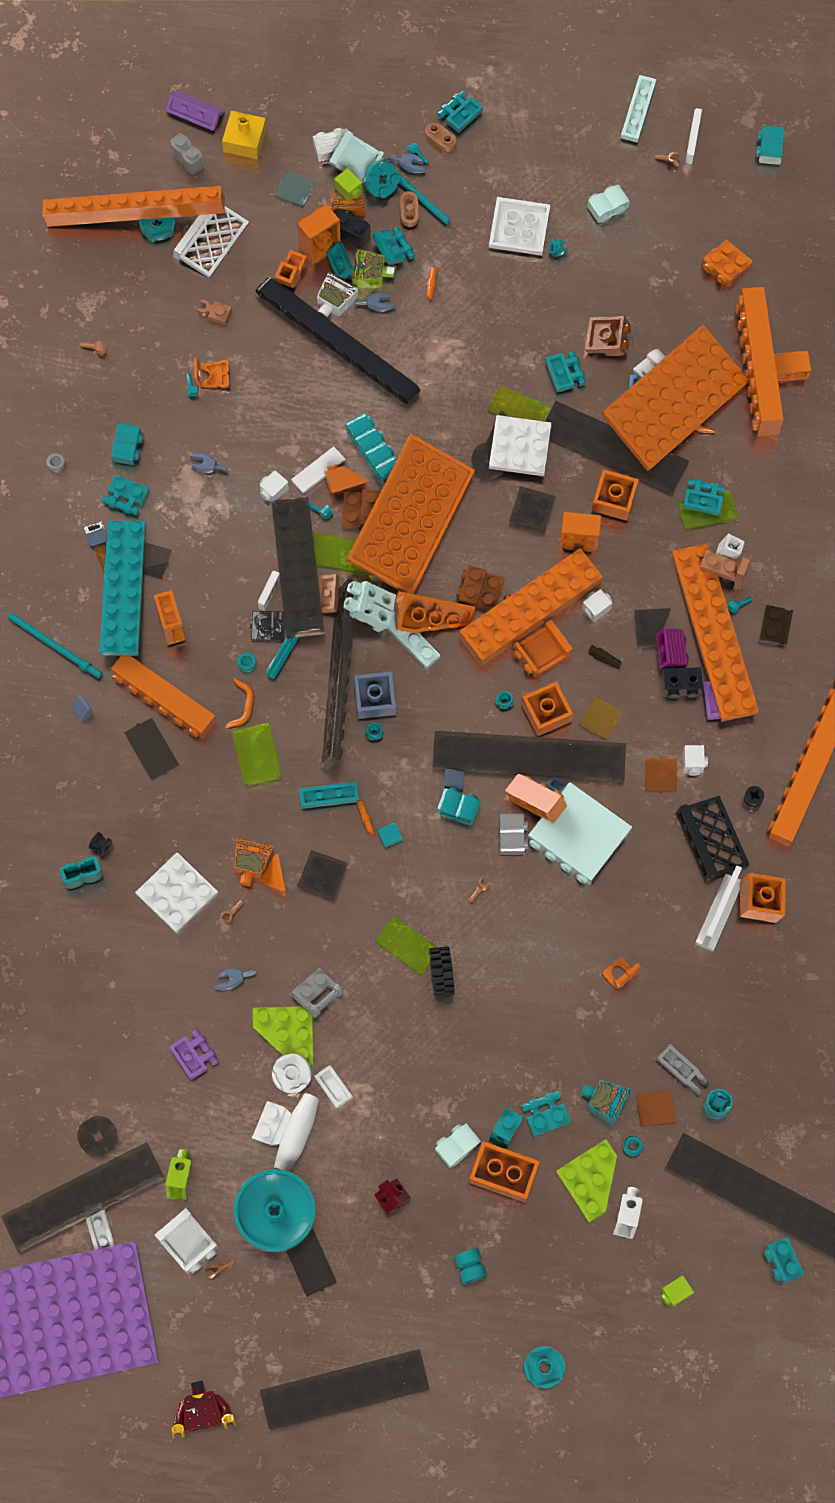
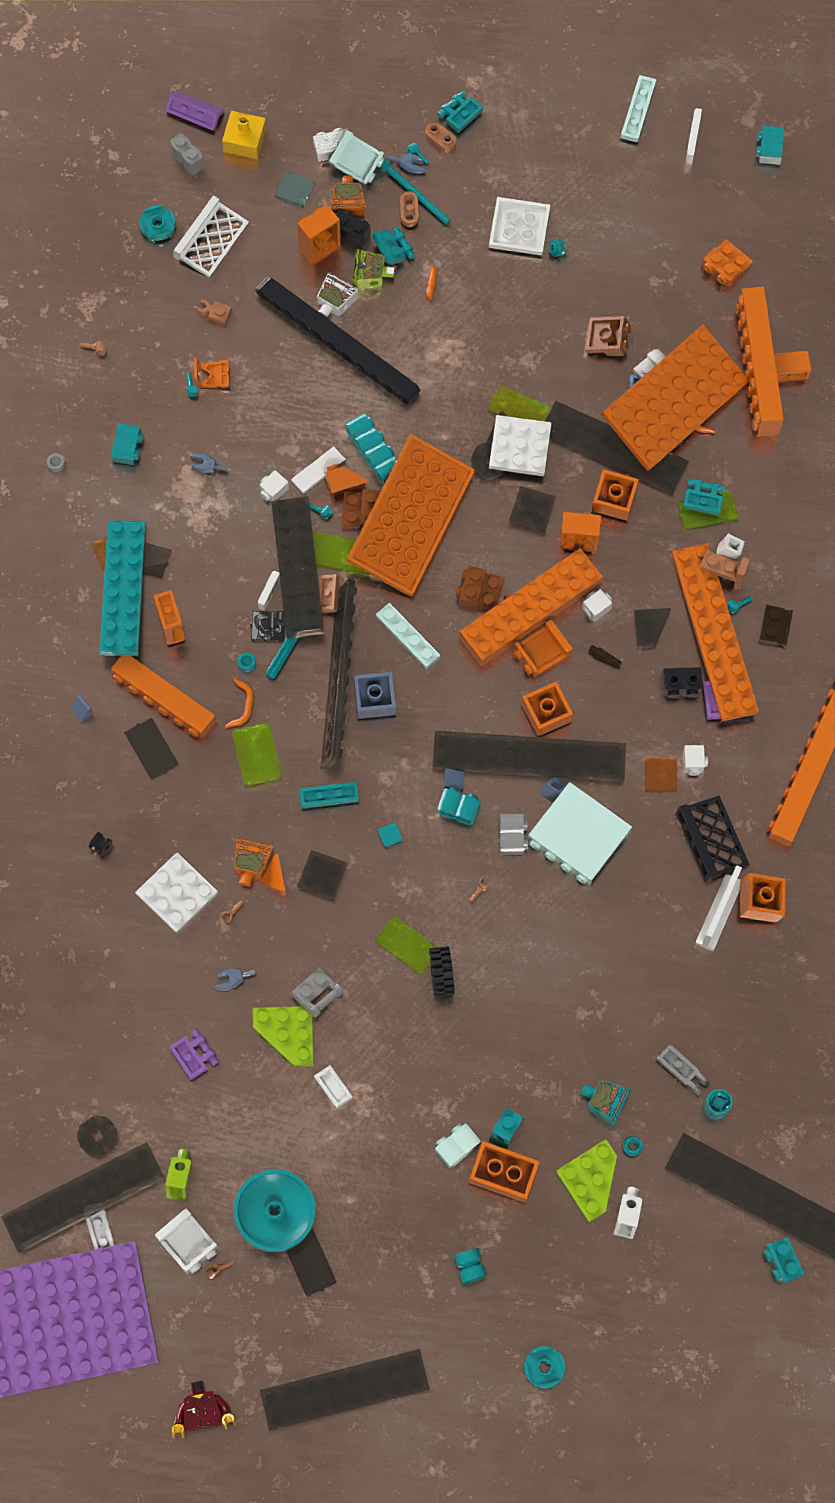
teal bar [8,612,103,679] -> none
orange brick [42,186,225,227] -> none
teal brick [59,857,103,889] -> none
sand blue slope [84,522,107,546] -> none
teal plate [102,475,150,516] -> none
white plate [252,1093,319,1172] -> none
white tile [272,1053,312,1094] -> none
orange brick [274,249,307,288] -> none
teal plate [326,242,354,281] -> none
lime brick [334,168,362,202] -> none
light aqua hips [343,581,396,632] -> none
sand blue hand [355,293,395,312] -> none
orange piece [356,800,375,835] -> none
teal plate [364,161,400,198] -> none
teal plate [365,722,384,740] -> none
dark red brick [374,1179,411,1214] -> none
orange wedge [394,591,475,633] -> none
teal plate [495,691,514,709] -> none
brick [505,773,567,824] -> none
teal plate [521,1091,571,1138] -> none
teal plate [545,351,586,392] -> none
clear yellow piece [578,697,622,740] -> none
light aqua brick [587,185,630,223] -> none
orange piece [602,957,641,989] -> none
dark orange piece [636,1090,676,1127] -> none
nougat hand [655,152,681,166] -> none
magenta brick [655,628,689,669] -> none
lime brick [660,1275,694,1308] -> none
black wheel [743,786,764,809] -> none

